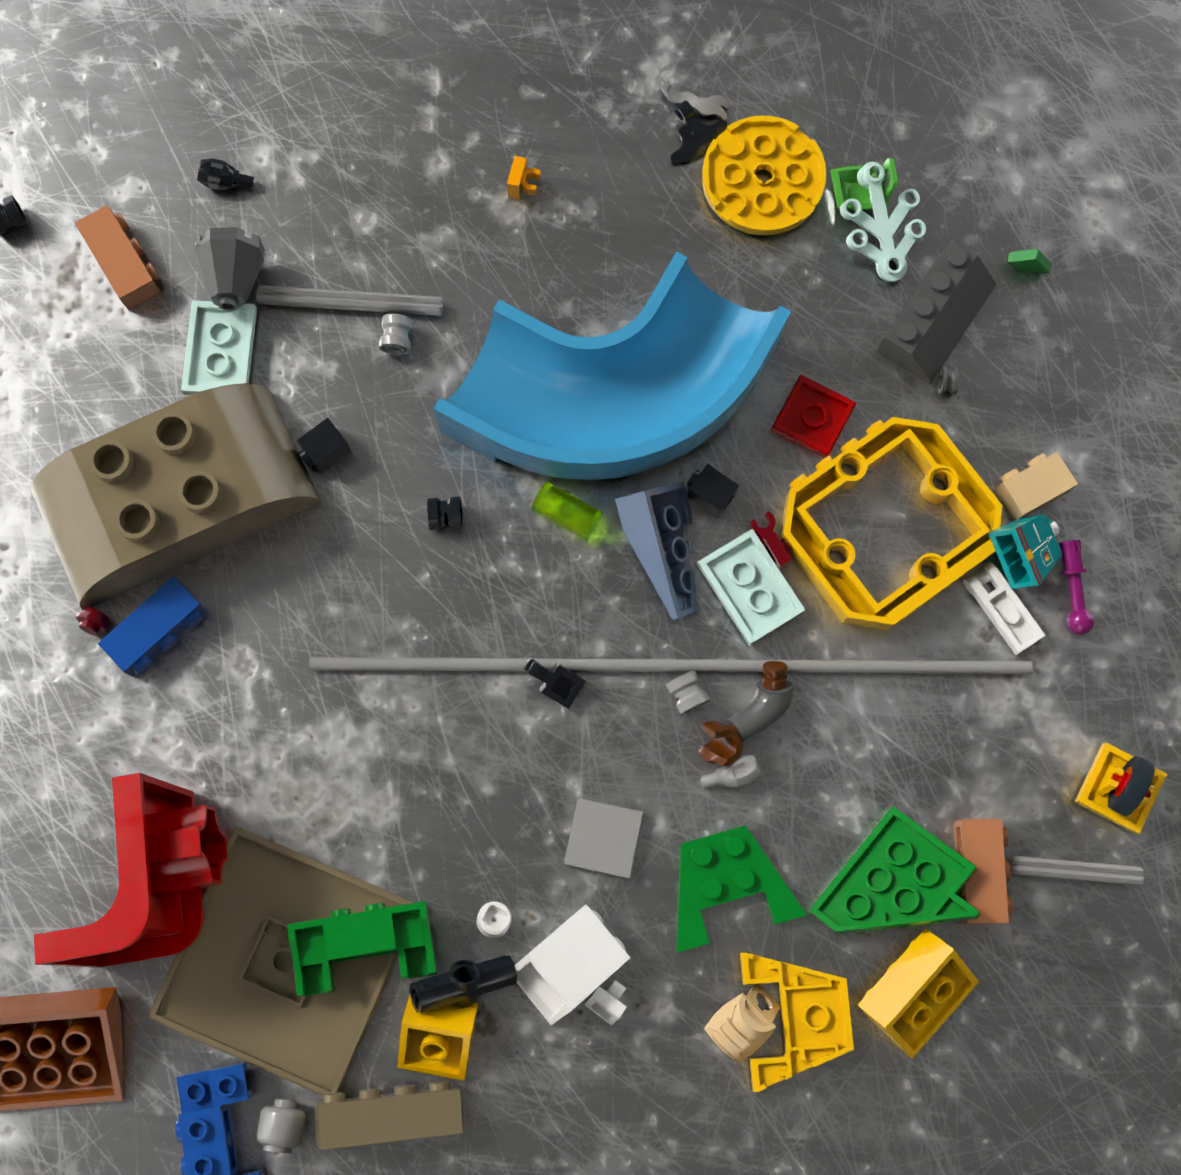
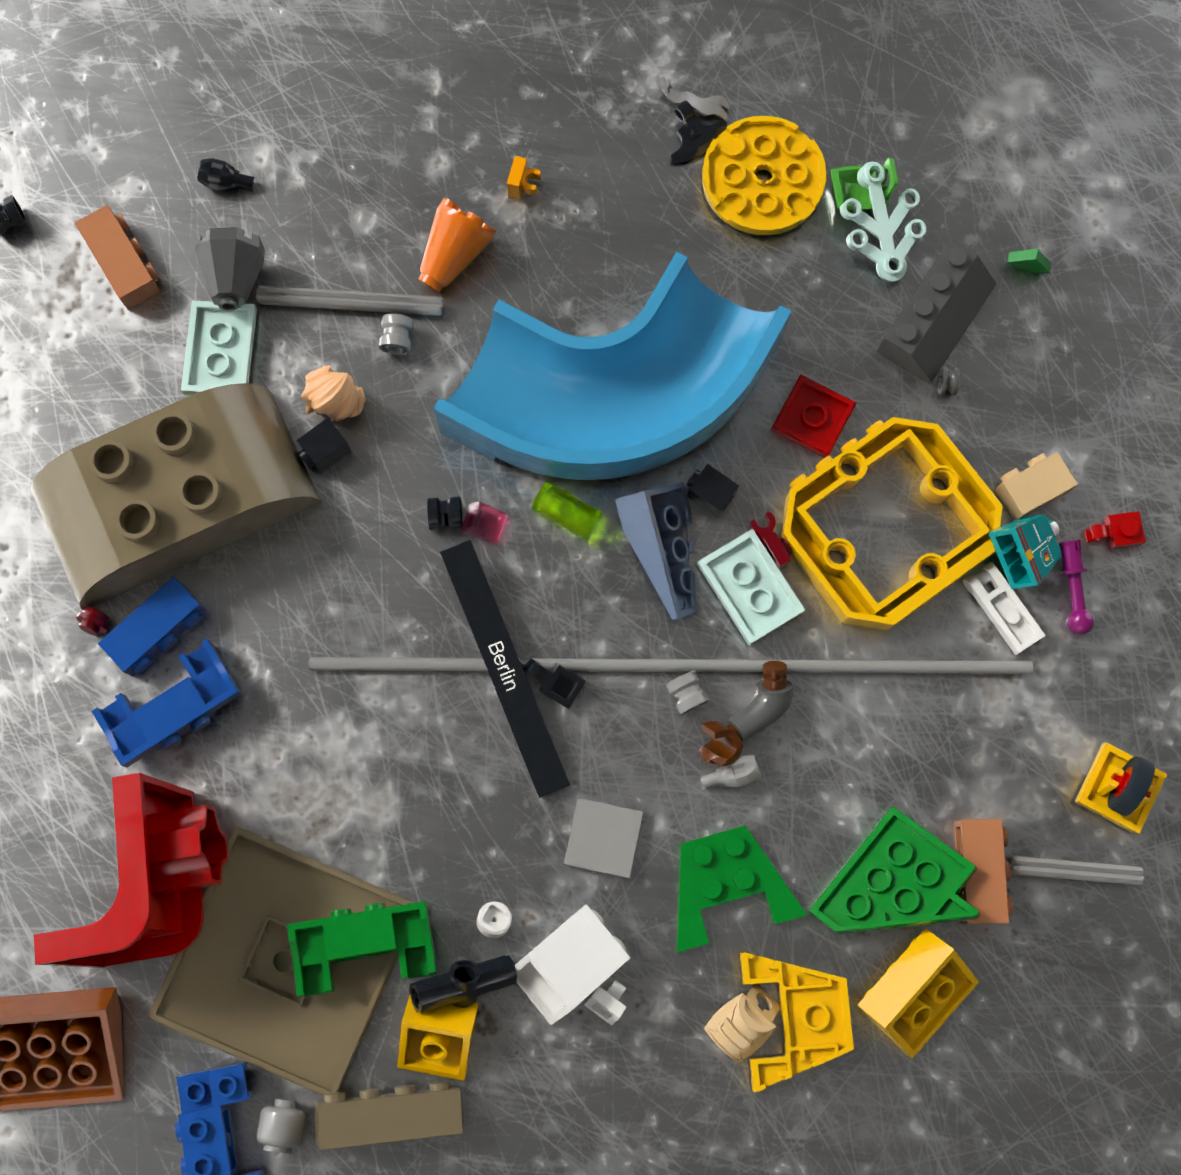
none -> blue bracket [91,638,242,768]
none -> light nougat hair [301,365,366,422]
none -> orange cone [418,198,496,292]
none -> black tile [440,540,570,798]
none -> clear pink slope [460,502,507,544]
none -> red plate [1084,511,1146,549]

